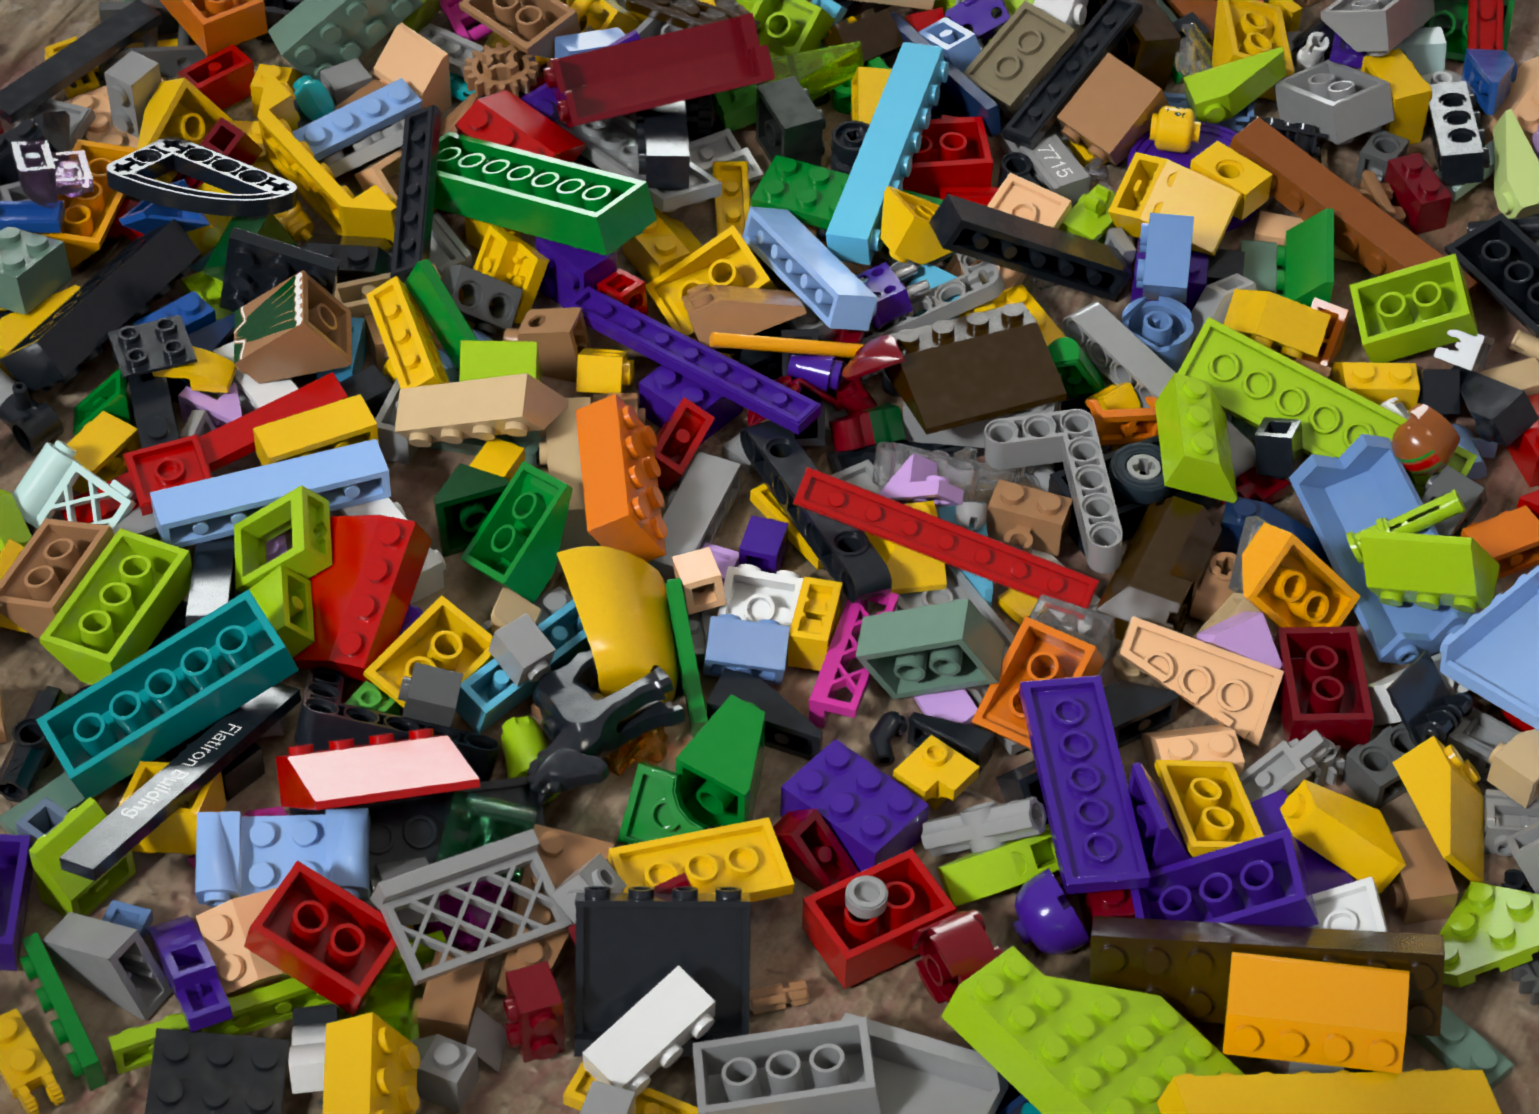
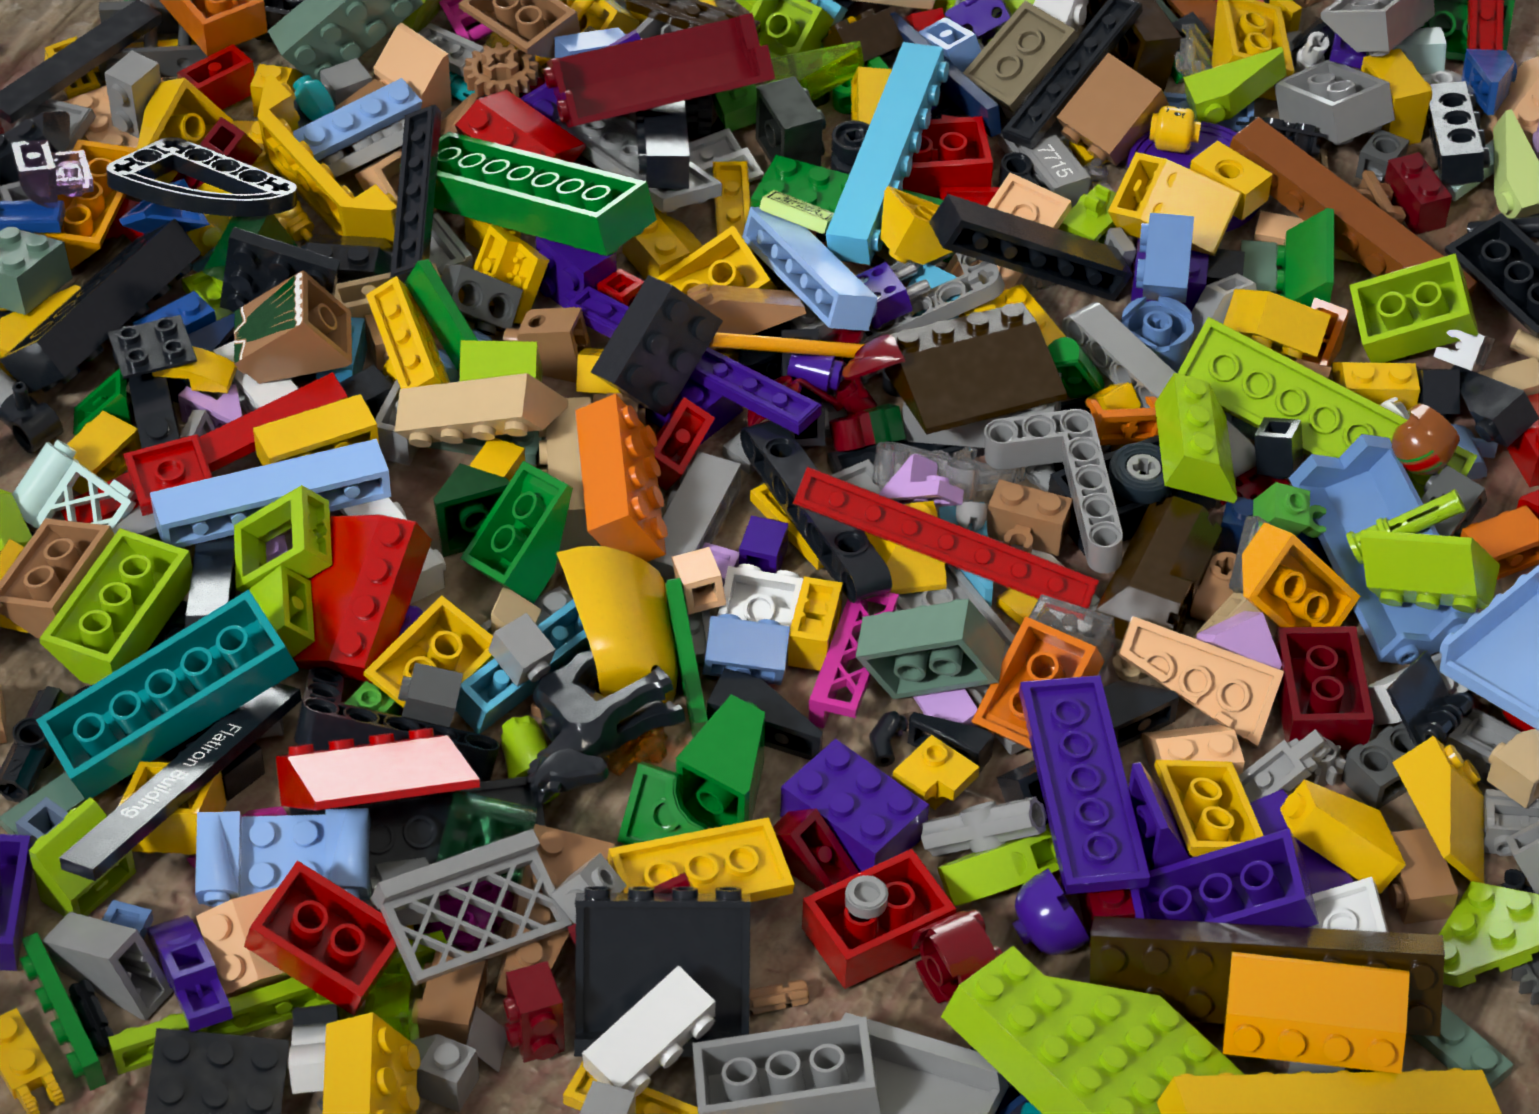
none -> black axle [69,979,114,1056]
none -> black brick [591,275,723,418]
none -> yellowish green tile [759,190,834,234]
none -> bright green brick [1253,482,1326,538]

